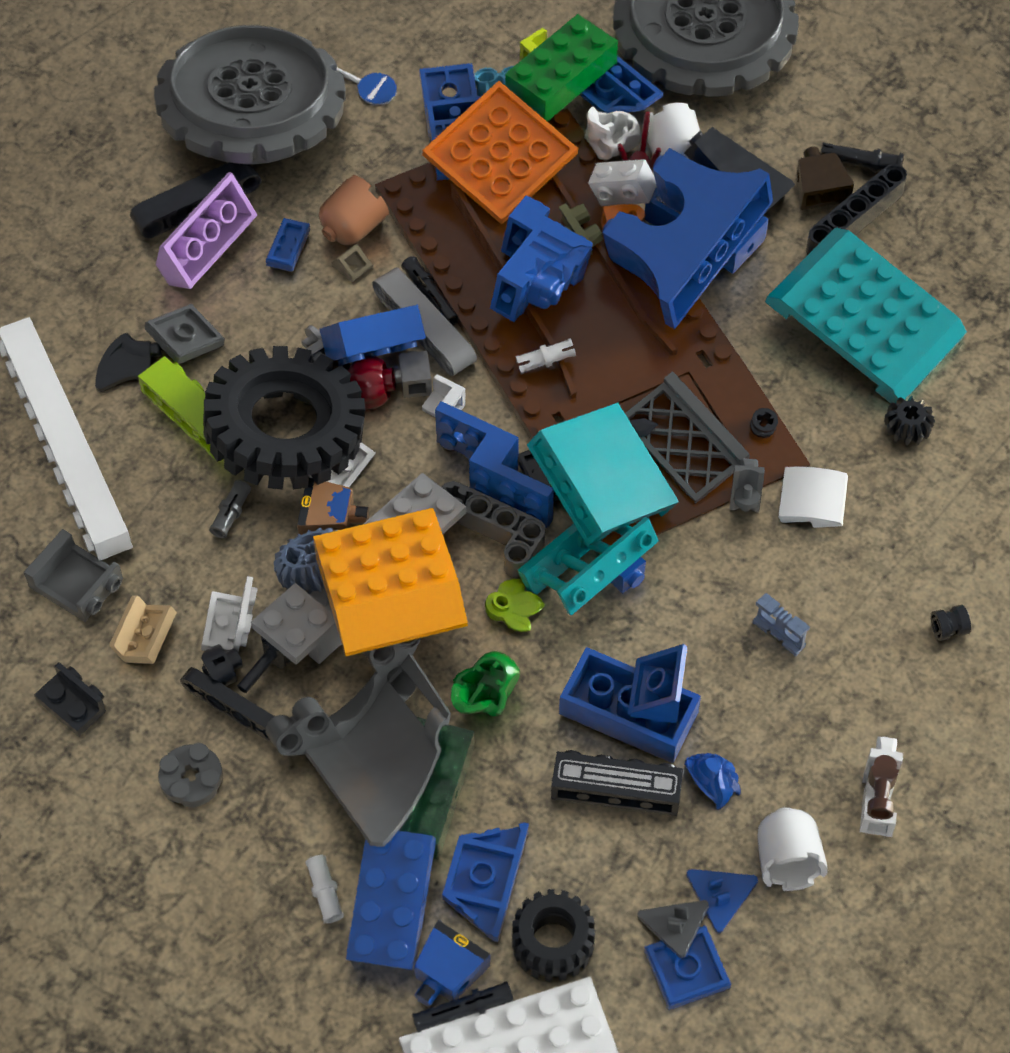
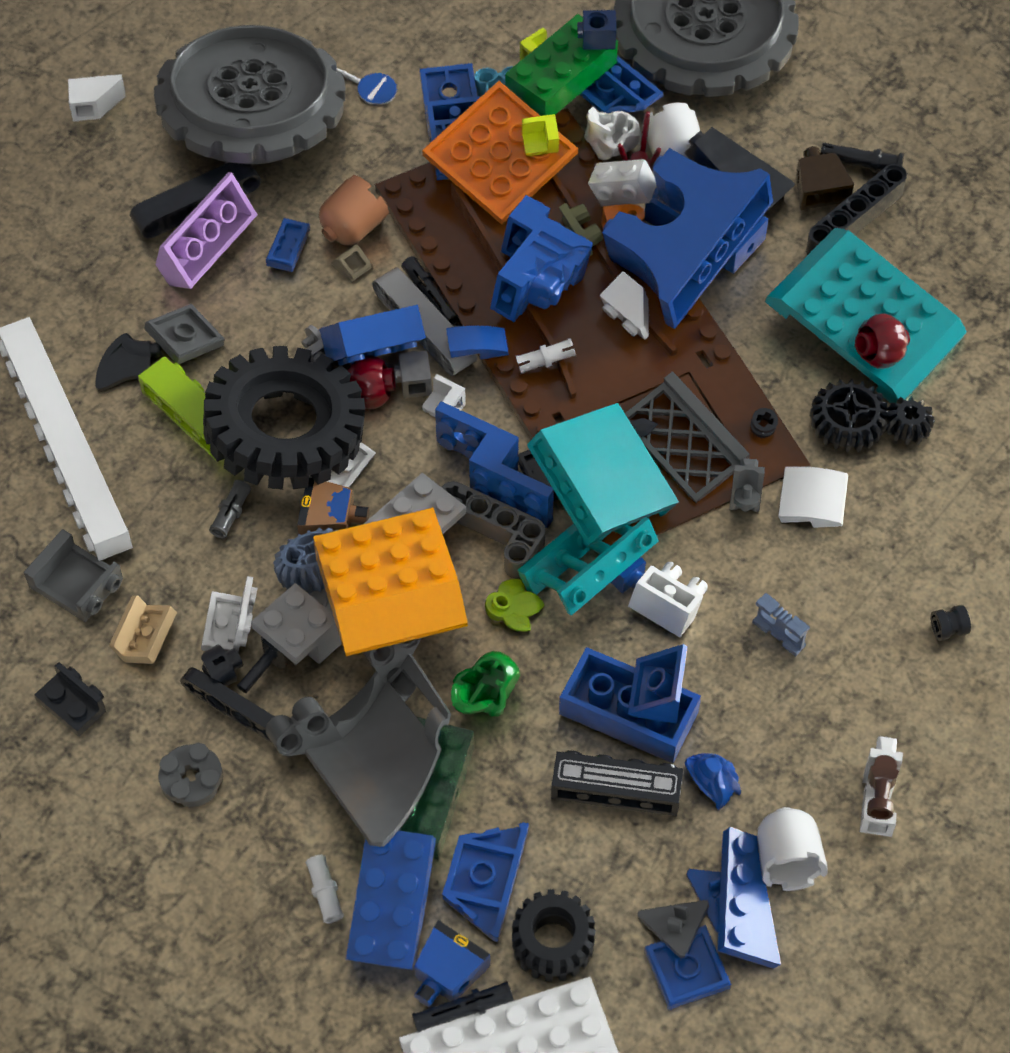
none -> white slope [68,74,126,121]
none -> blue slope [446,325,509,360]
none -> neon yellow panel [521,114,559,156]
none -> dark blue brick [577,10,617,50]
none -> white slope [599,271,649,340]
none -> white brick [628,562,708,637]
none -> wing [717,827,781,969]
none -> black gear [809,378,889,453]
none -> dark red plant [855,313,910,369]

